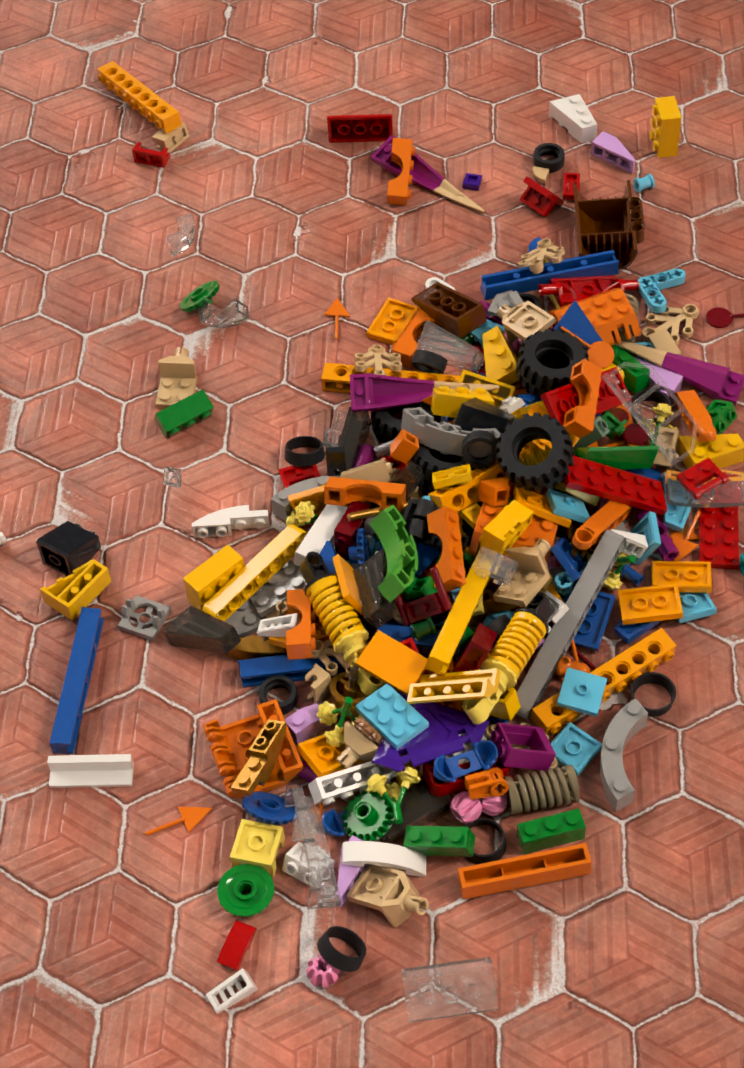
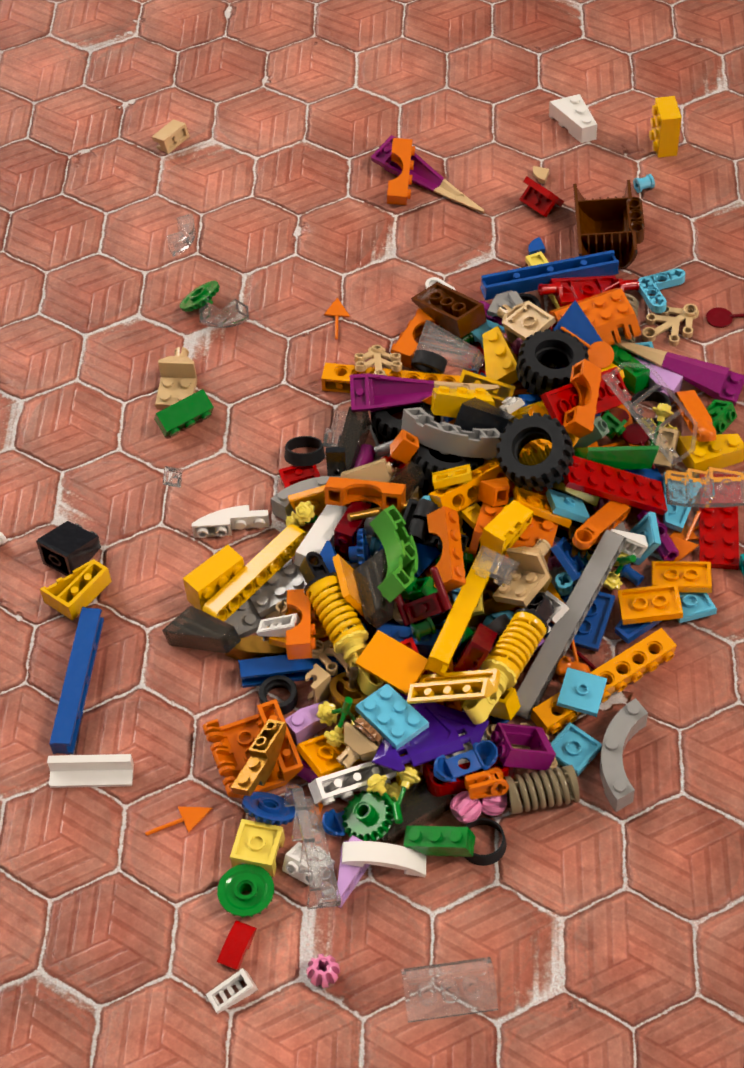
light orange brick [97,61,182,133] -> none
light grey piece [118,595,171,641] -> none
red hinge [132,142,171,168] -> none
black tyre [317,926,366,972] -> none
red slope [327,114,393,143] -> none
tan plate [346,864,429,928] -> none
light orange tile [366,298,419,345] -> none
orange brick [458,843,592,900] -> none
dark purple tile [462,173,482,191] -> none
black tyre [462,430,498,469] -> none
green brick [517,808,586,855] -> none
tan plant [518,238,565,274] -> none
black tyre [533,143,565,173] -> none
red plate [562,173,580,200] -> none
lavender slope [591,131,635,173] -> none
black tyre [631,672,676,717] -> none
tan hinge [648,328,682,356] -> none
red plate [677,457,729,500] -> none

